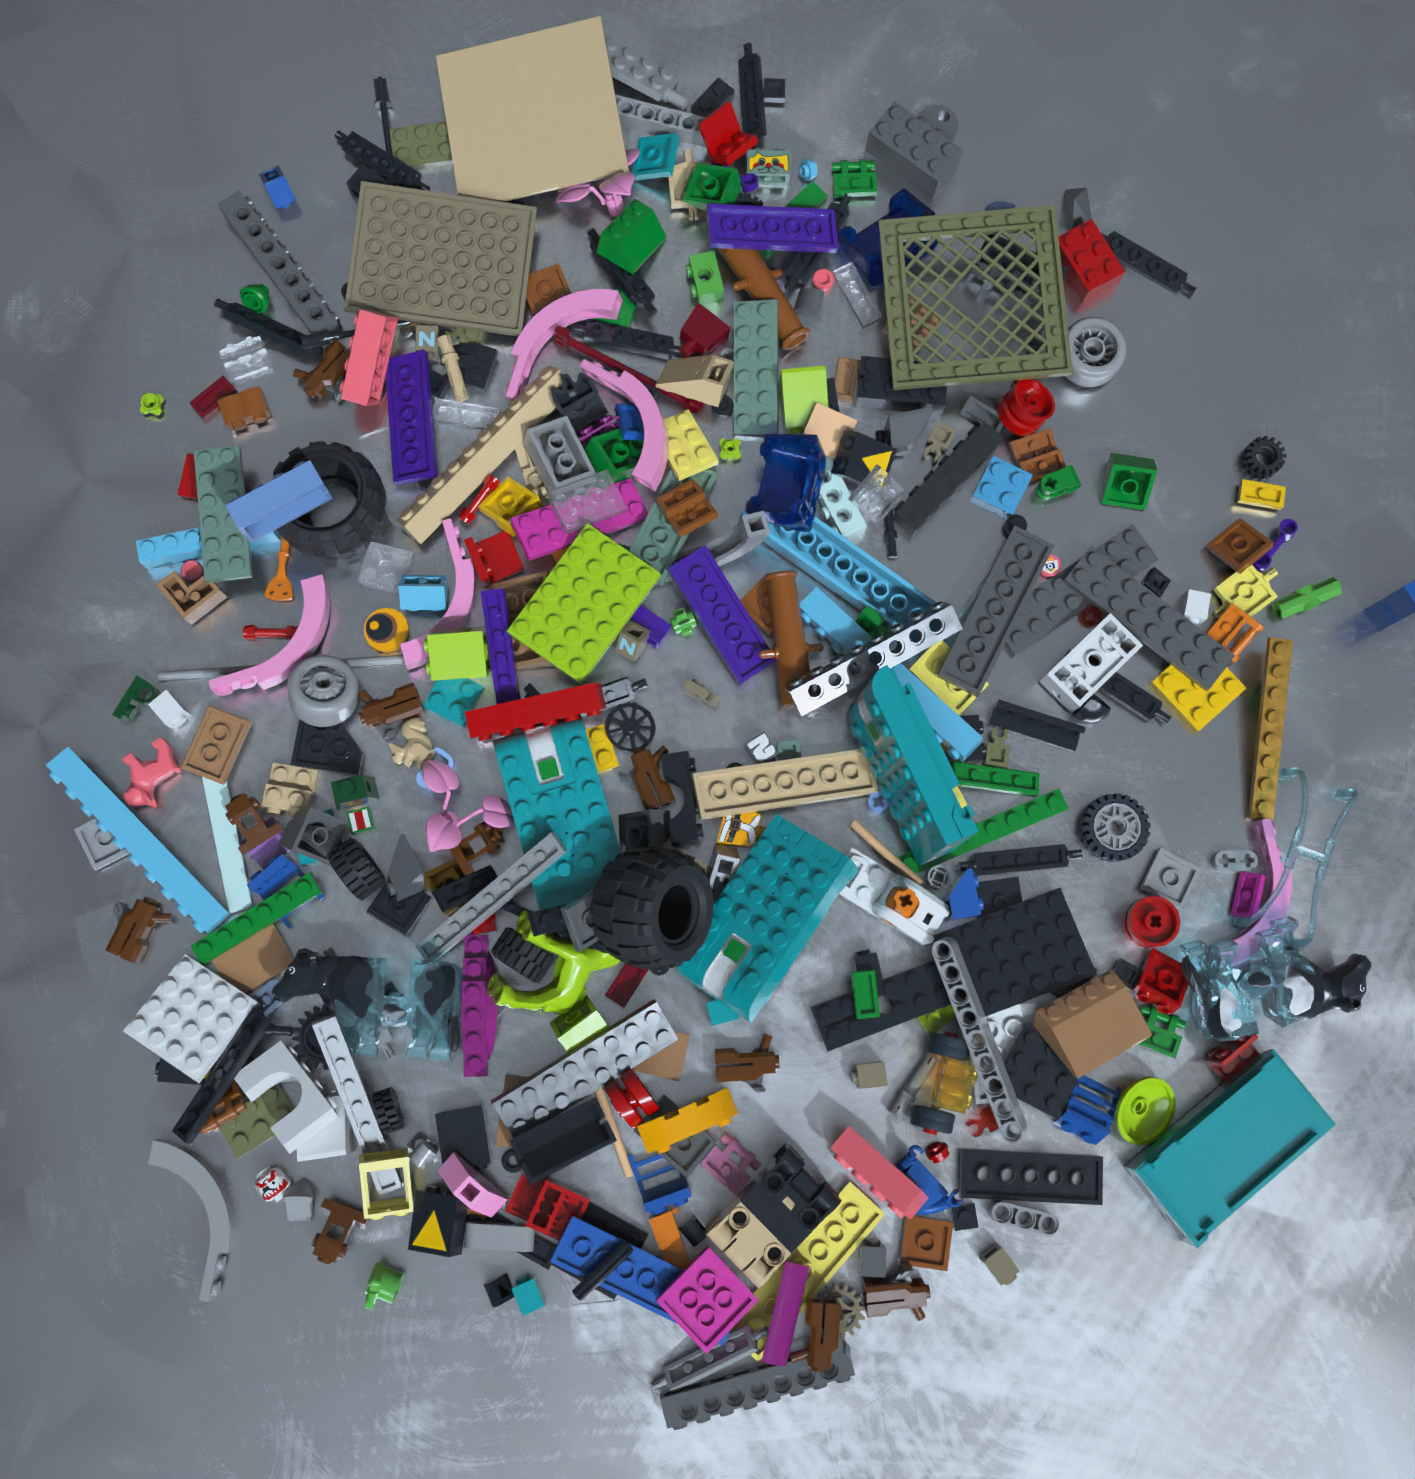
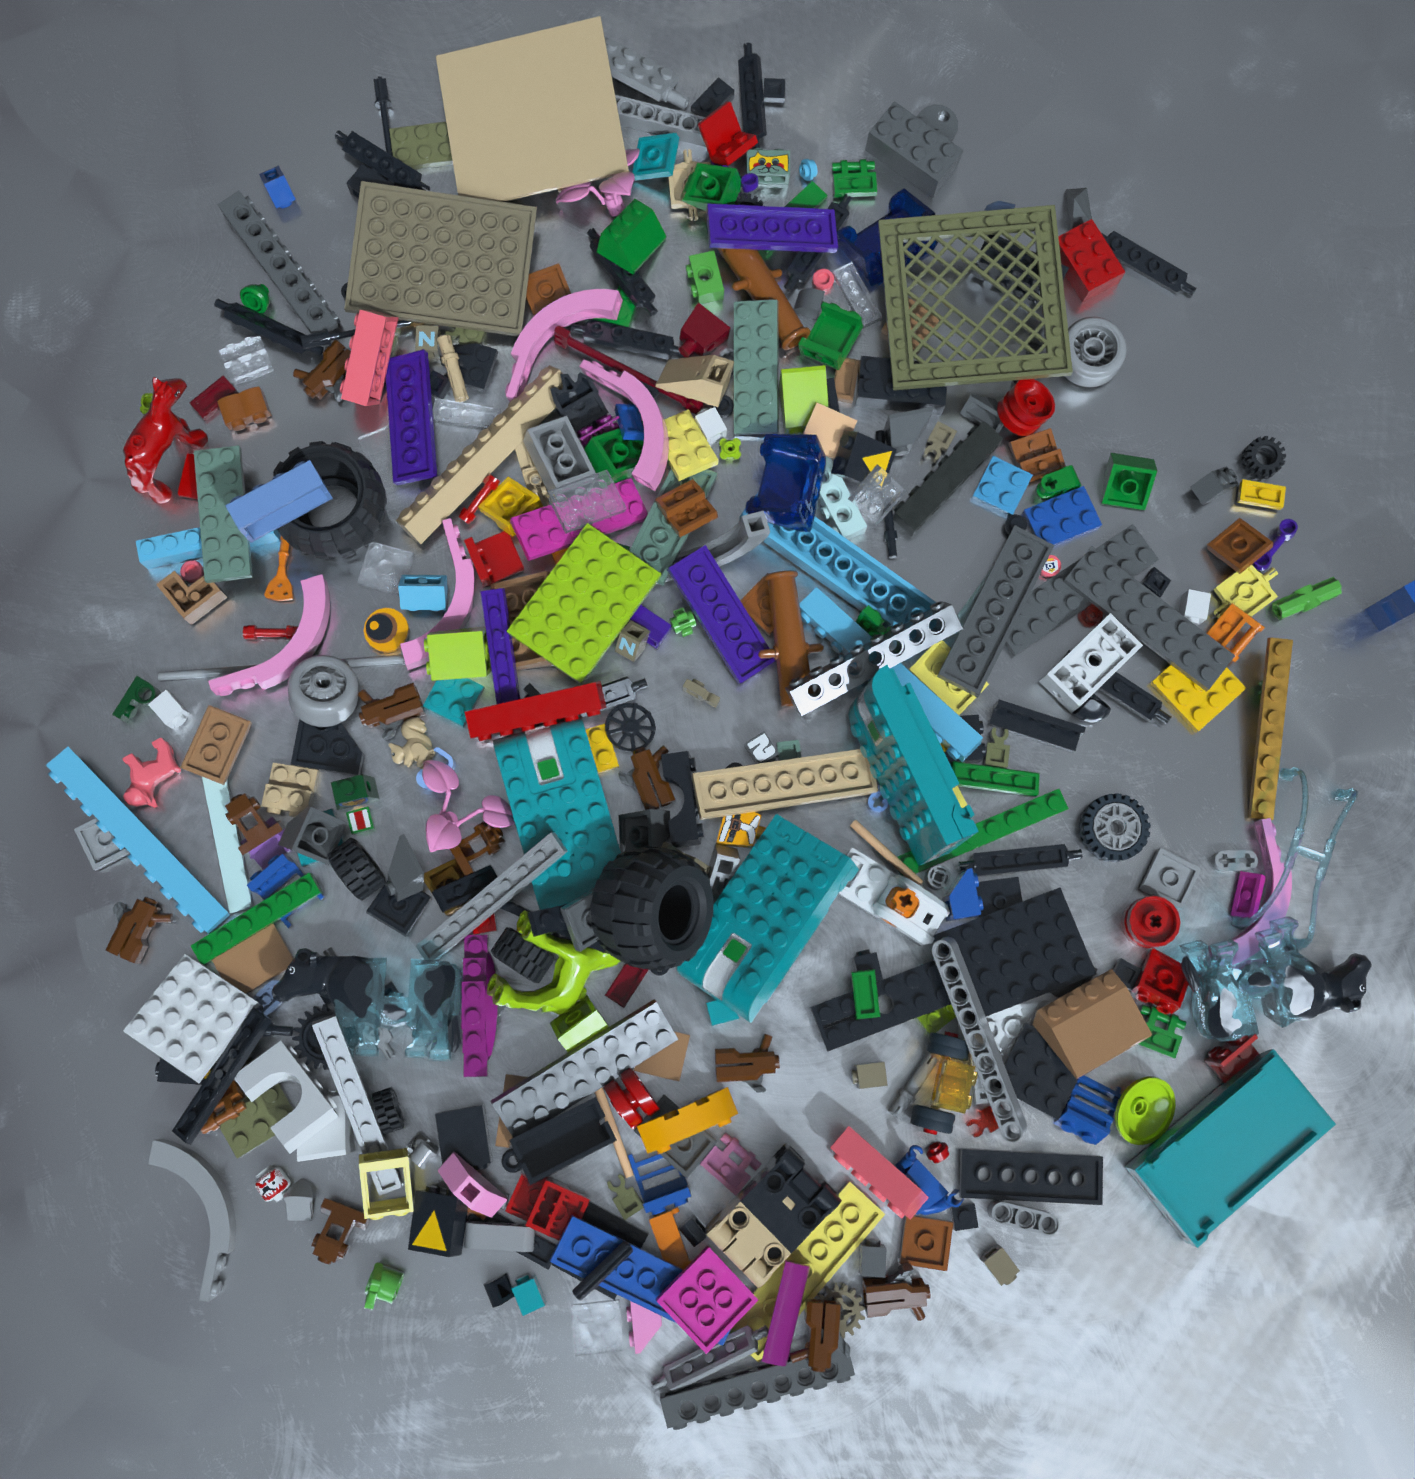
none -> red animal [123,377,208,504]
none -> olive plate [607,1173,644,1220]
none -> bright pink slope [626,1301,662,1354]
none -> white brick [695,407,727,445]
none -> green panel [798,301,863,370]
none -> blue plate [1023,486,1102,545]
none -> dark grey slope [1190,466,1239,505]

